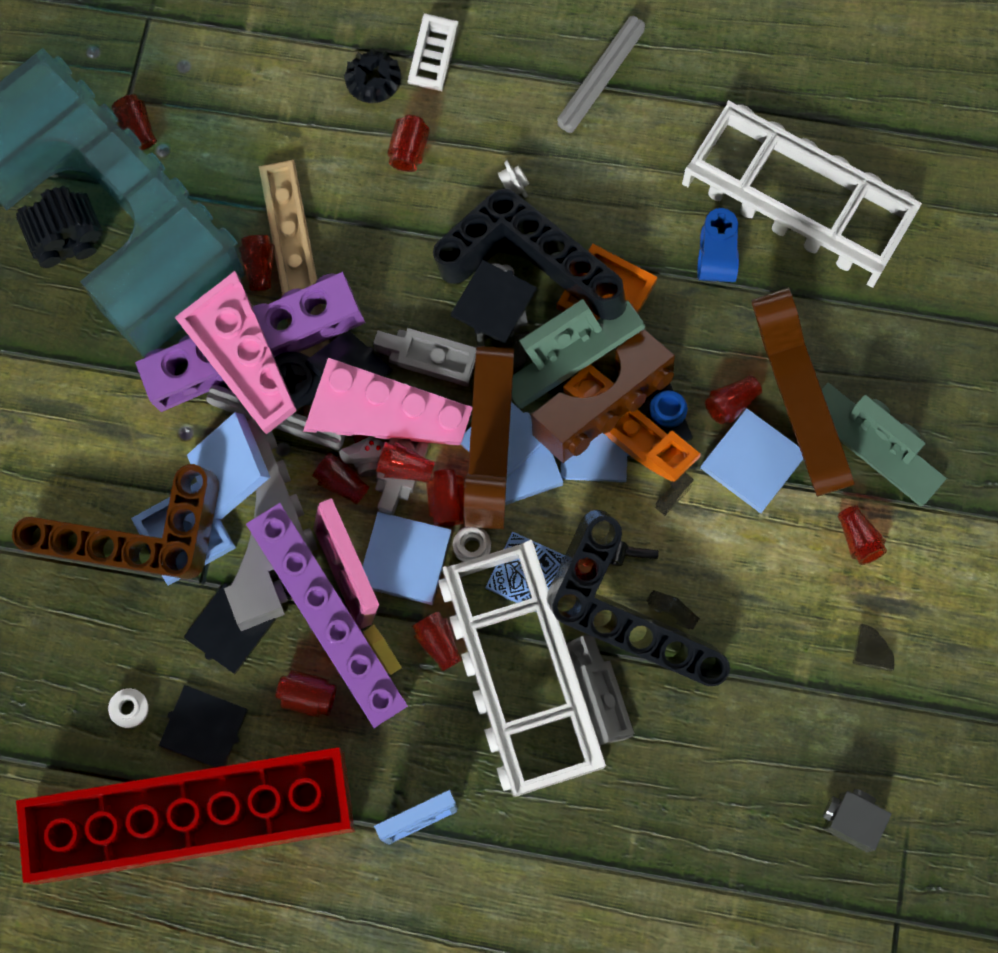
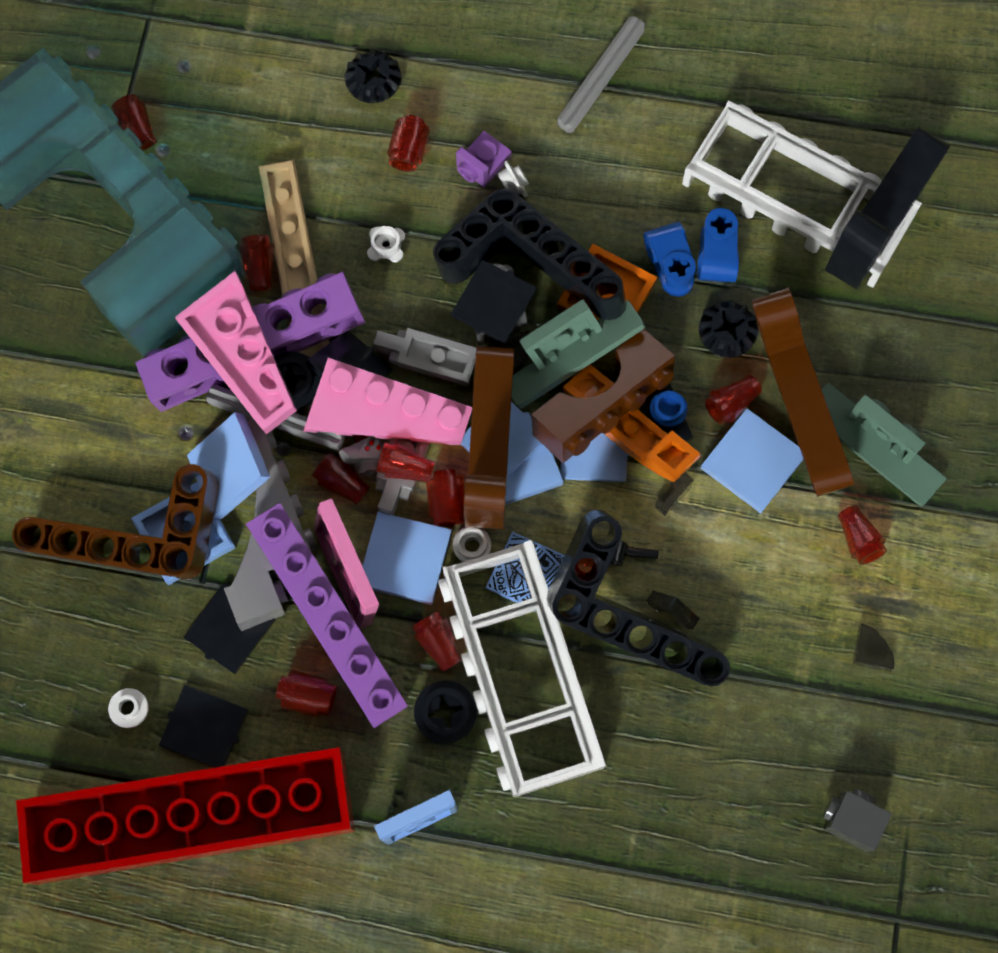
black brick [16,186,103,268] -> none
light yellow tile [363,625,402,675] -> none
white slope [407,13,459,92] -> none
light grey hinge [567,635,634,746] -> none
none -> white plate [367,226,405,263]
none -> black gear [414,680,477,744]
none -> medium lavender bracket [456,131,512,188]
none -> blue piece [643,221,696,297]
none -> black gear [699,299,759,358]
none -> black beam [825,127,951,290]

